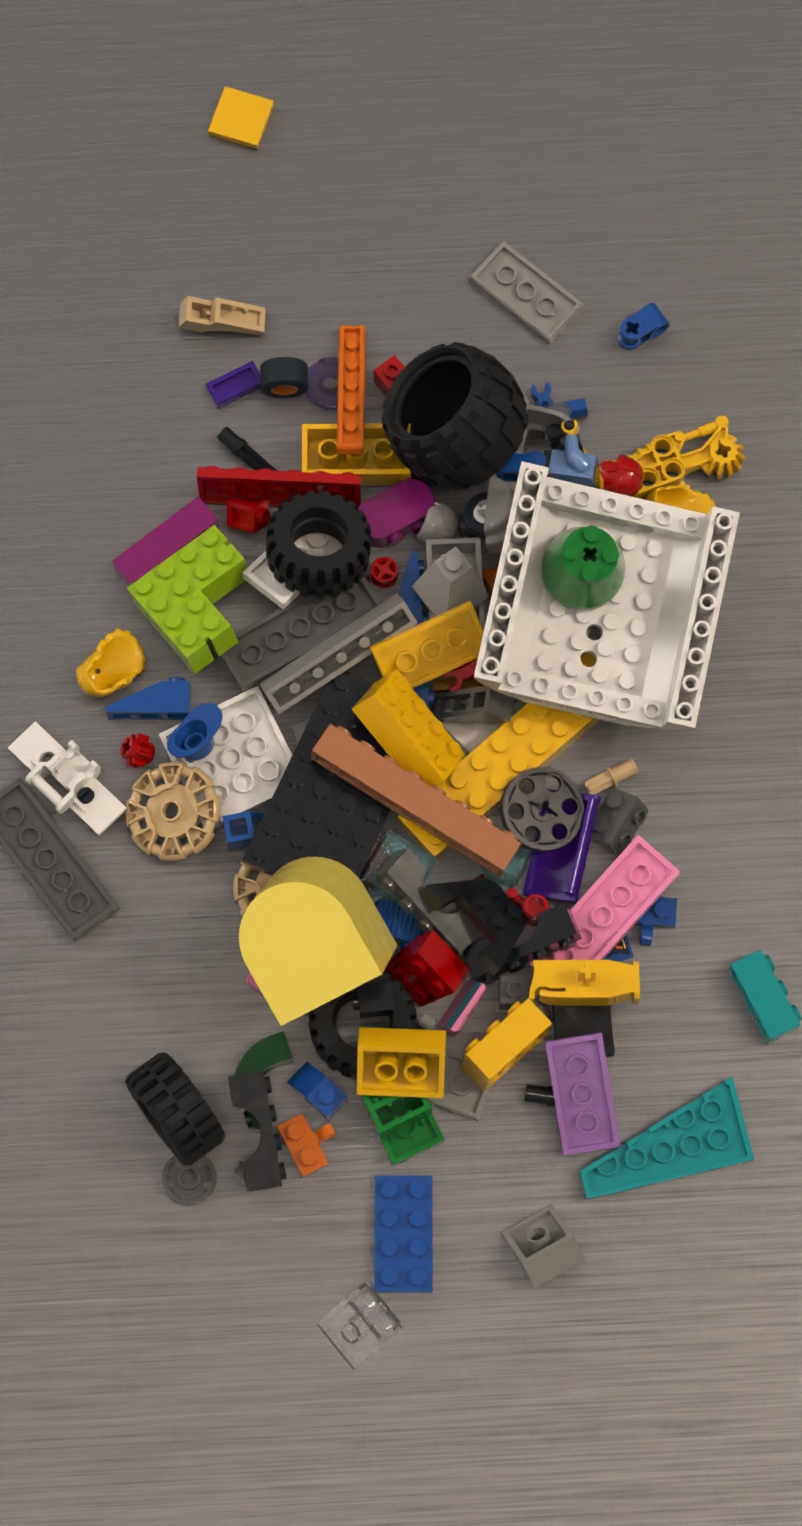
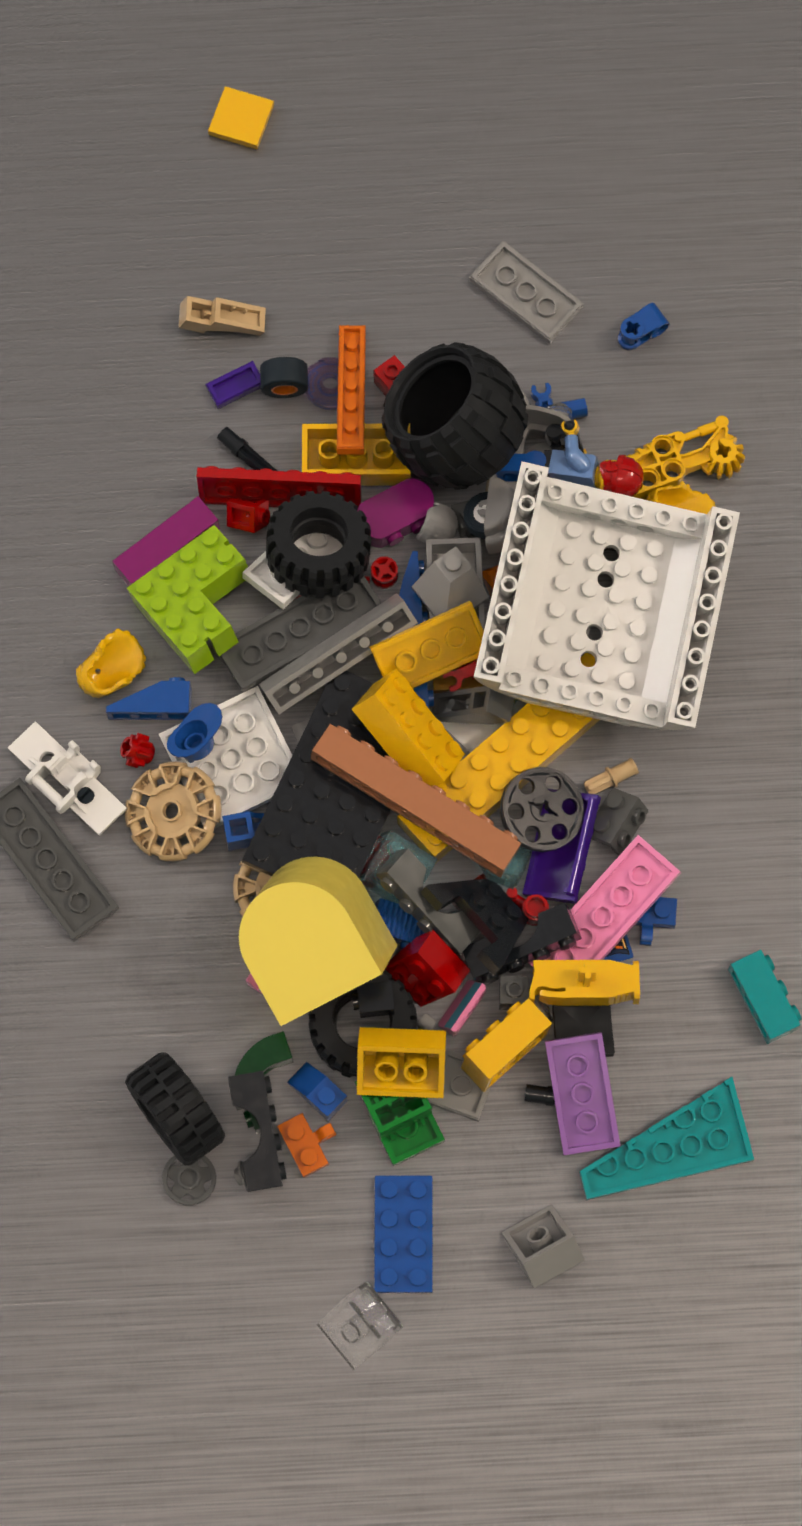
green cone [542,525,625,610] -> none

